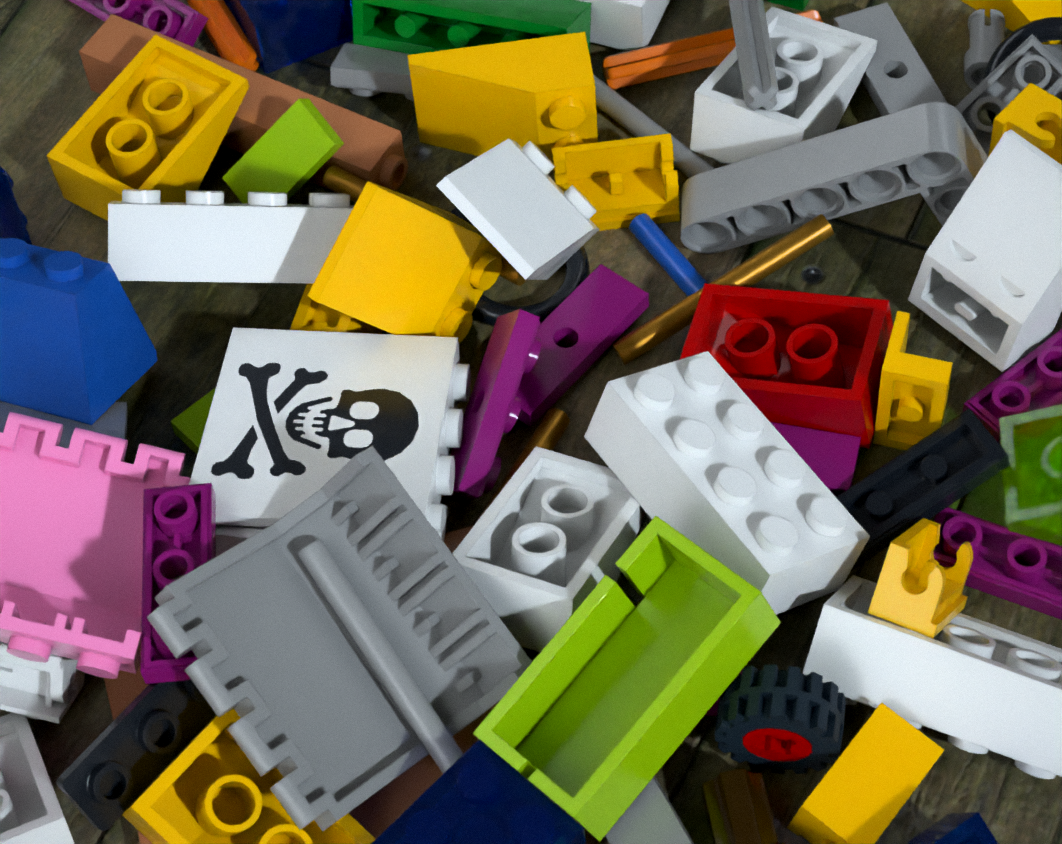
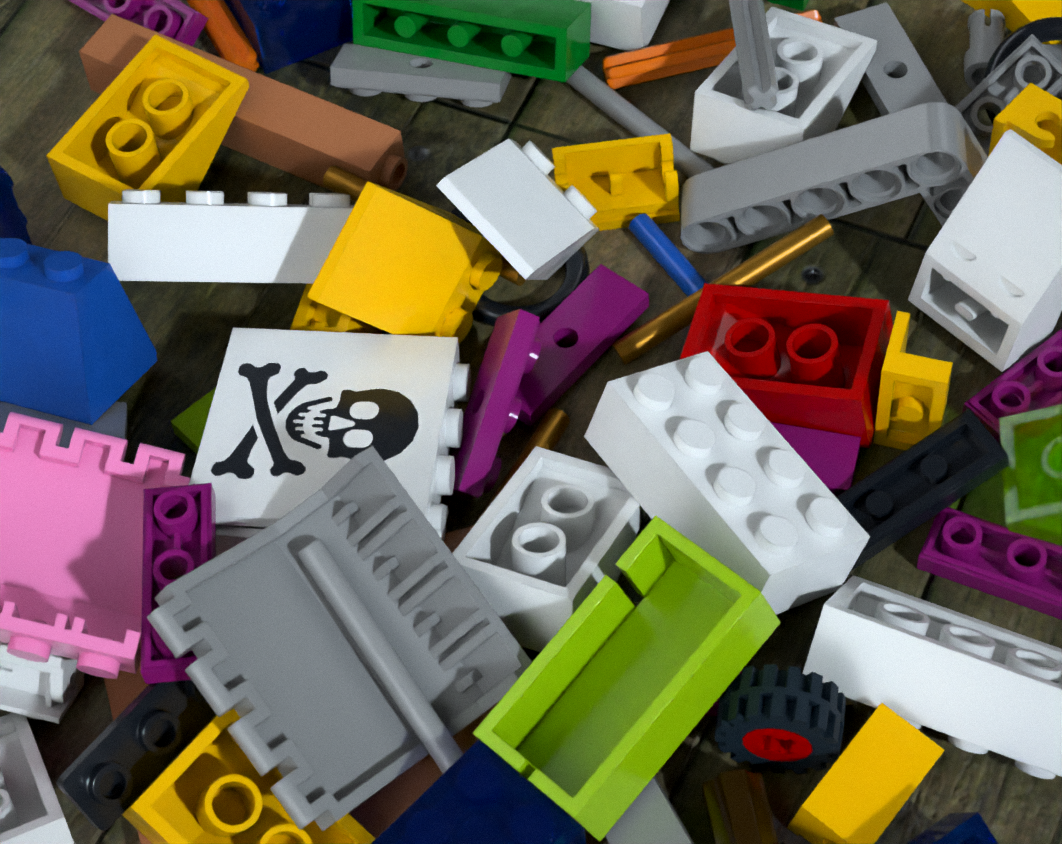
lime tile [222,98,344,203] -> none
yellow slope [407,32,598,163] -> none
yellow hinge [868,518,973,638] -> none

